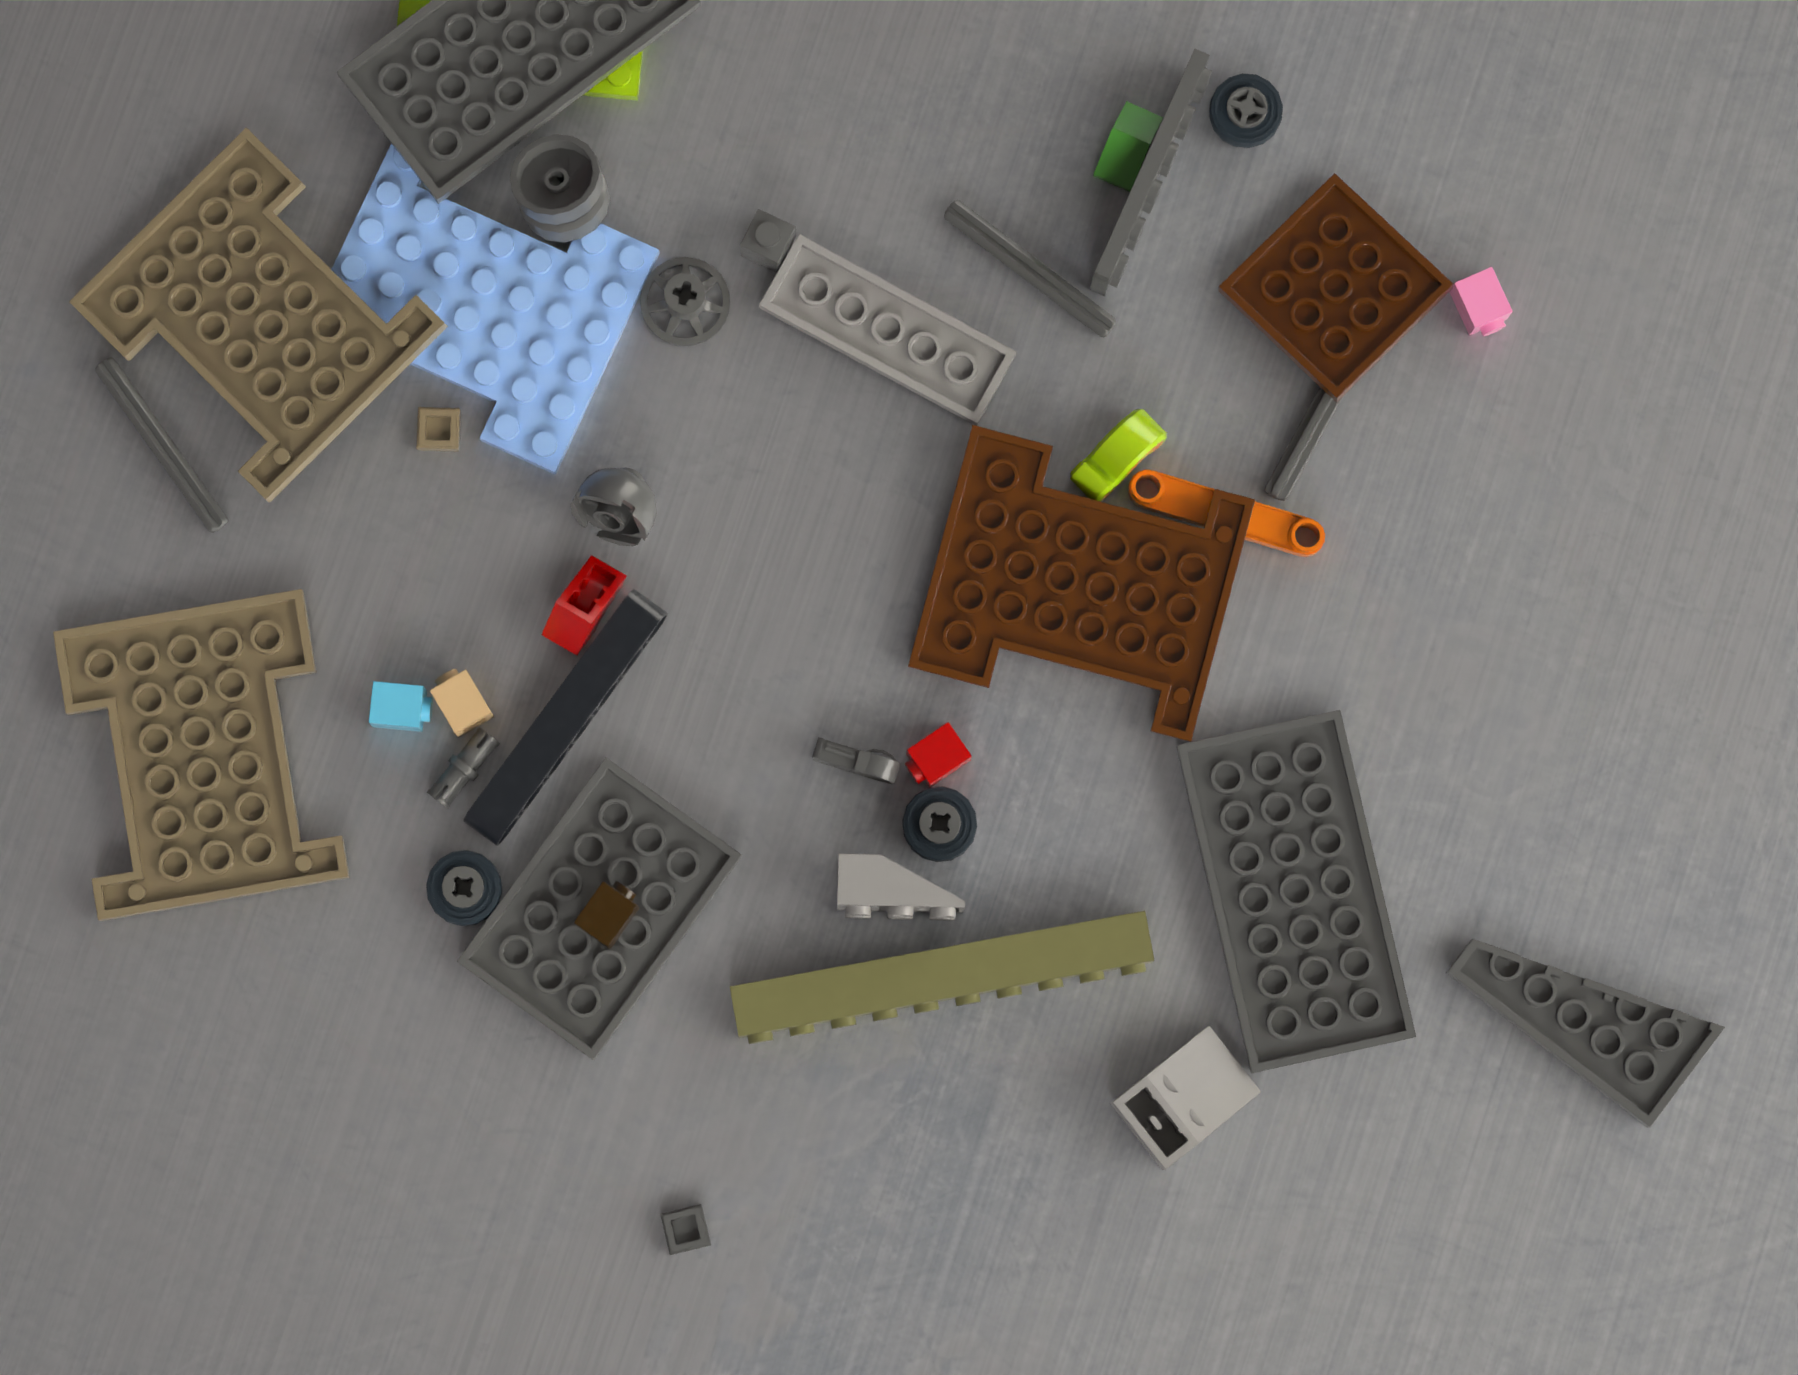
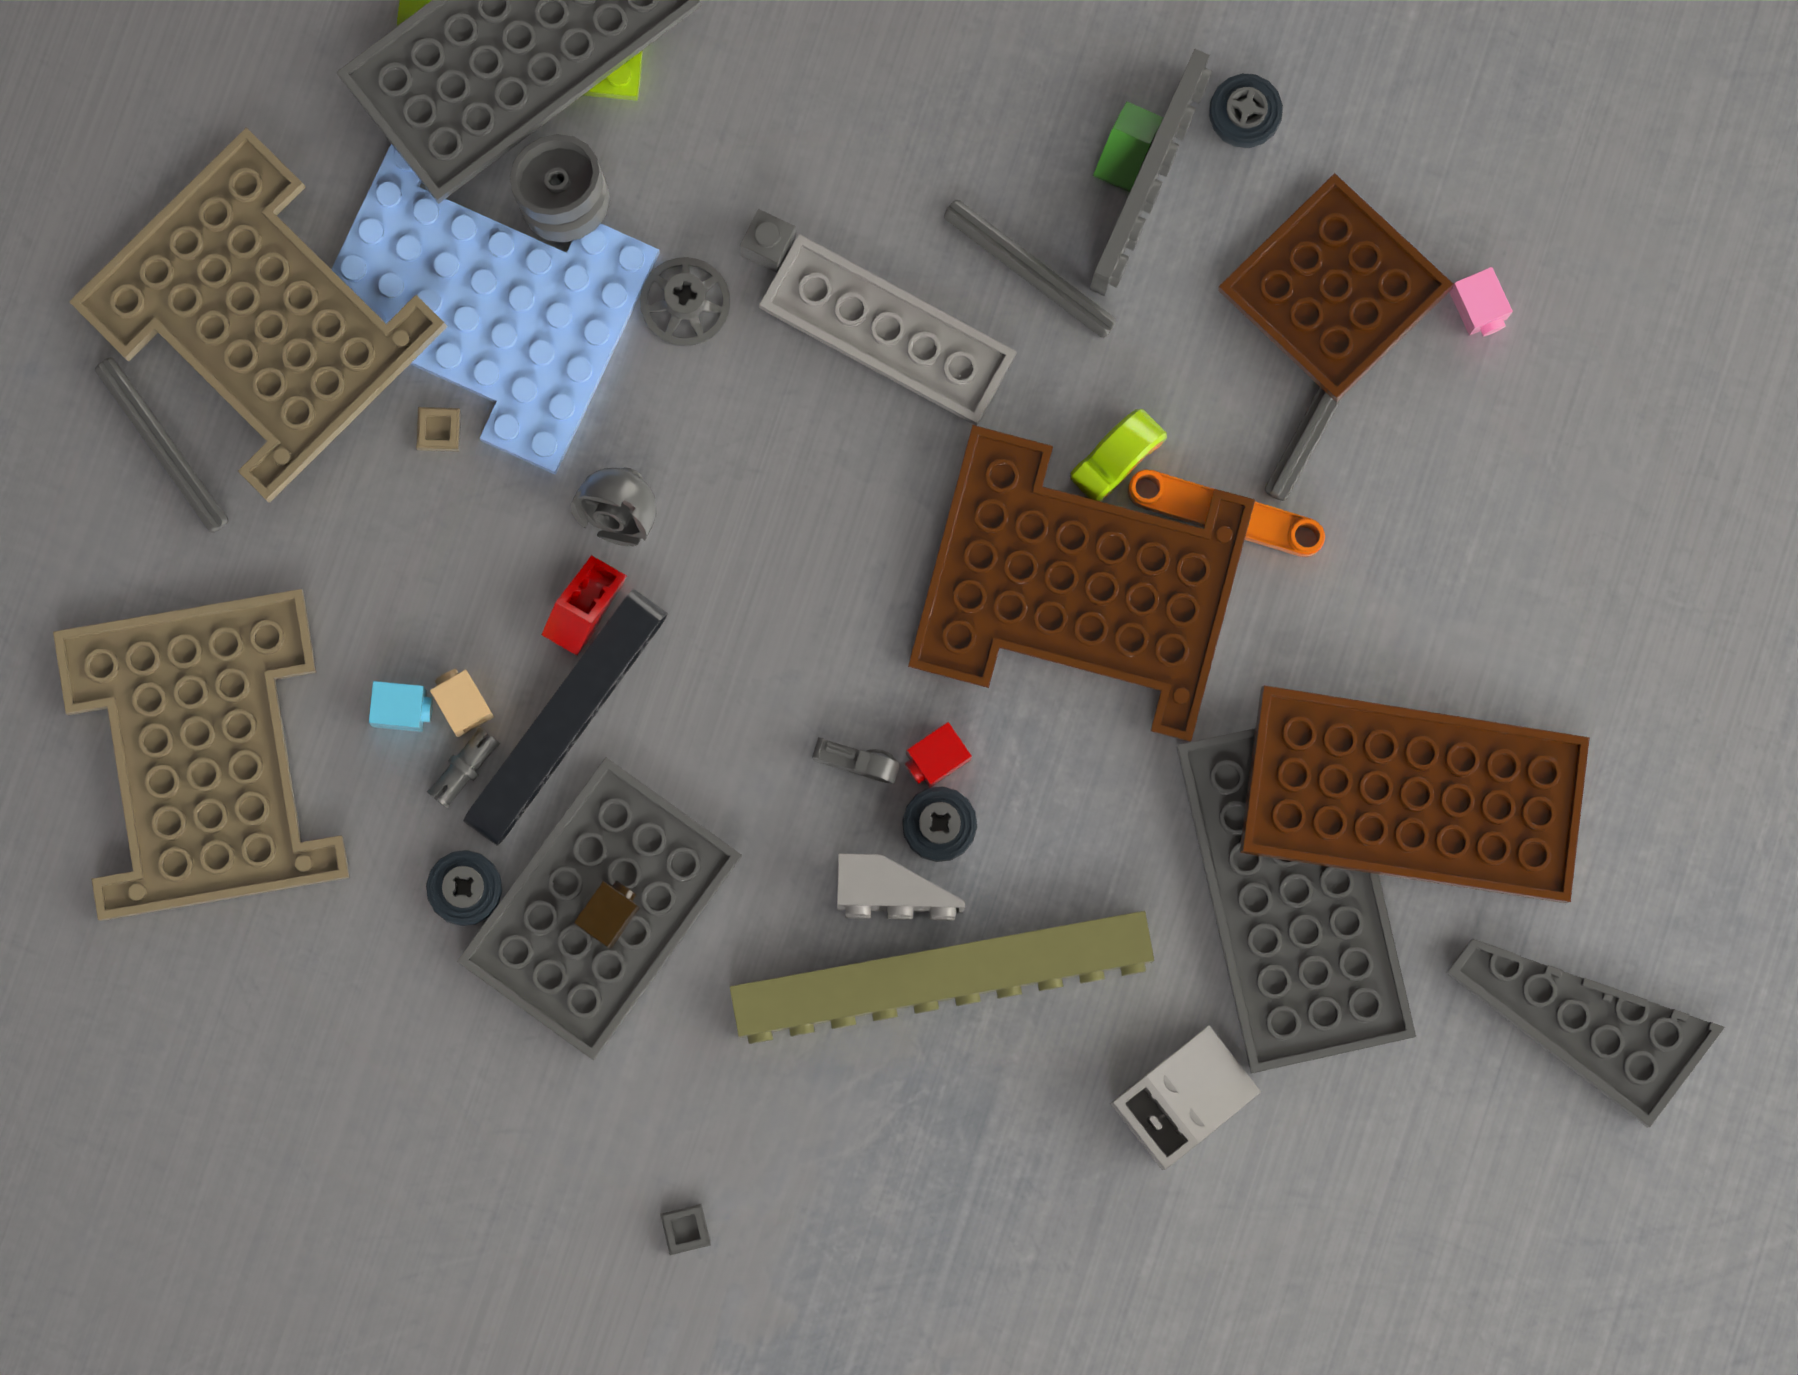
none -> reddish brown plate [1240,685,1590,904]

